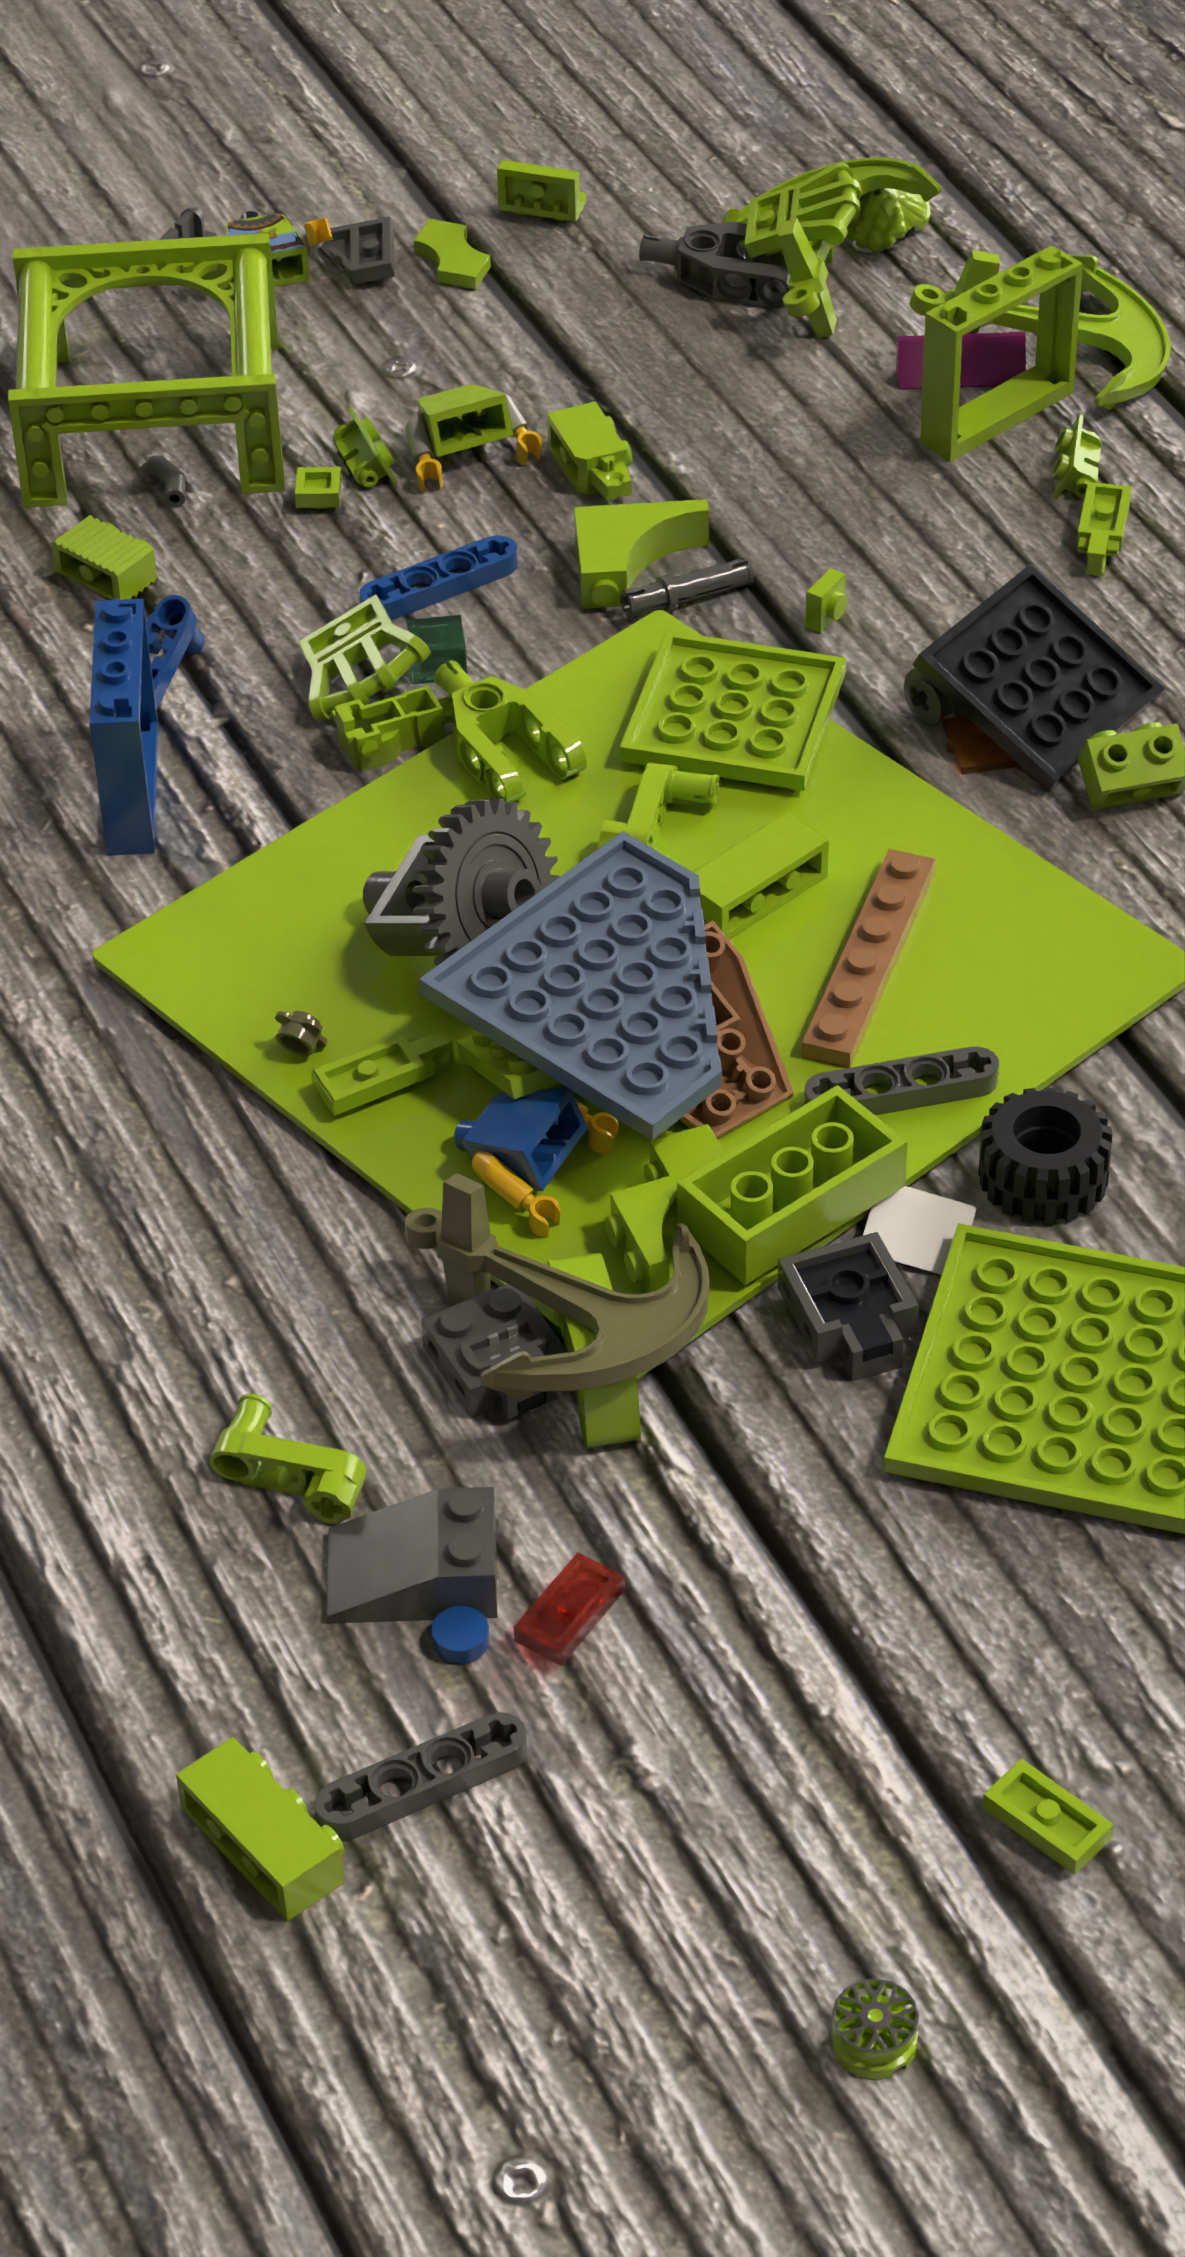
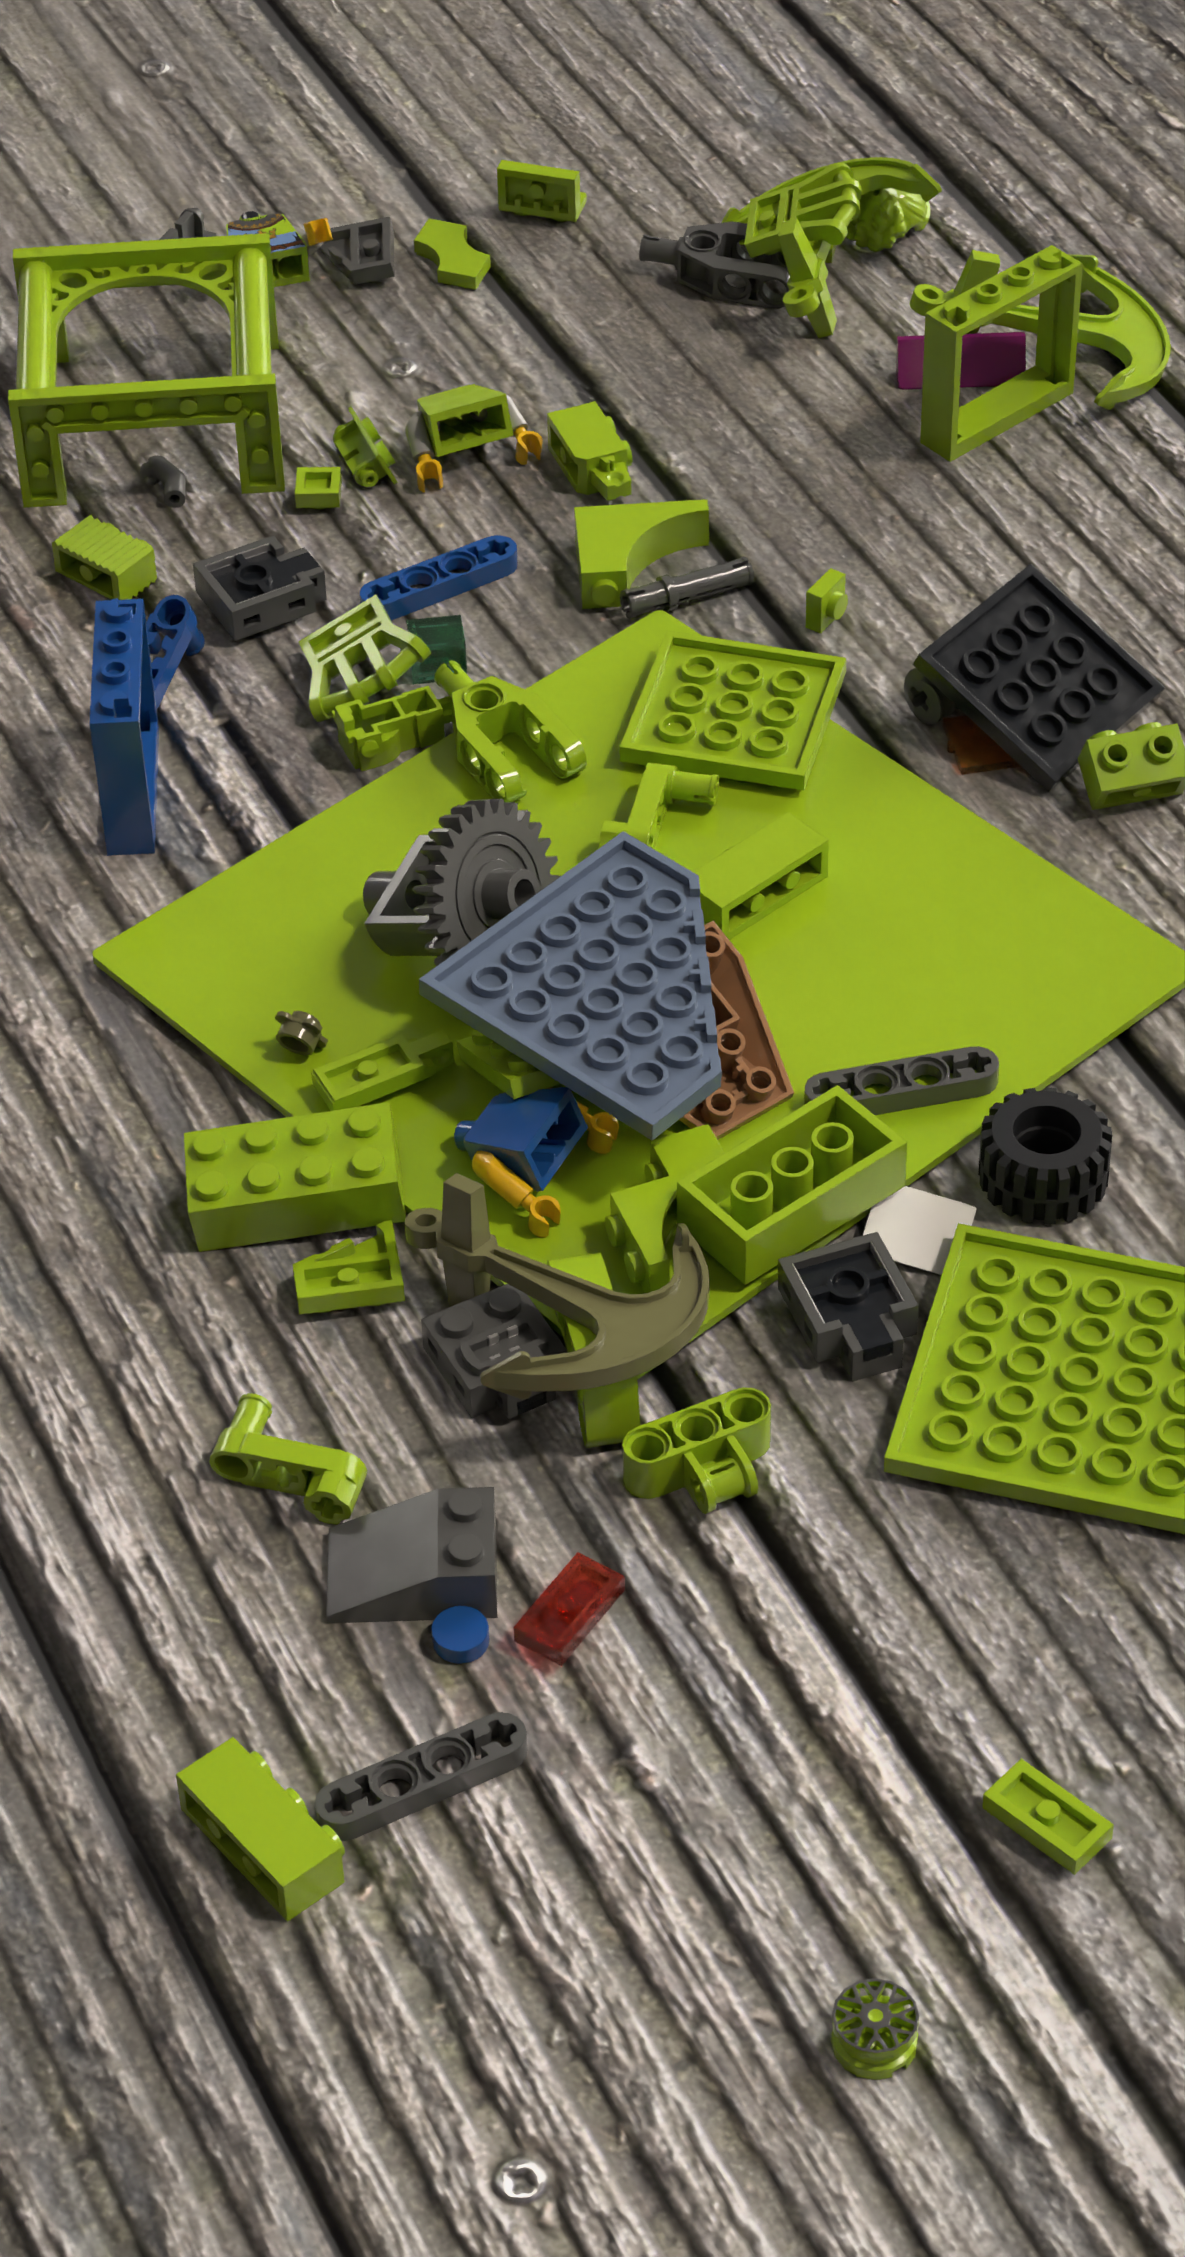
medium nougat plate [801,849,936,1068] -> none
lime hinge [1051,414,1102,499] -> none
lime hinge [1077,482,1132,576] -> none
none -> lime brick [184,1102,406,1252]
none -> dark grey piece [193,535,327,641]
none -> lime wing [292,1220,405,1315]
none -> lime beam [622,1387,771,1514]

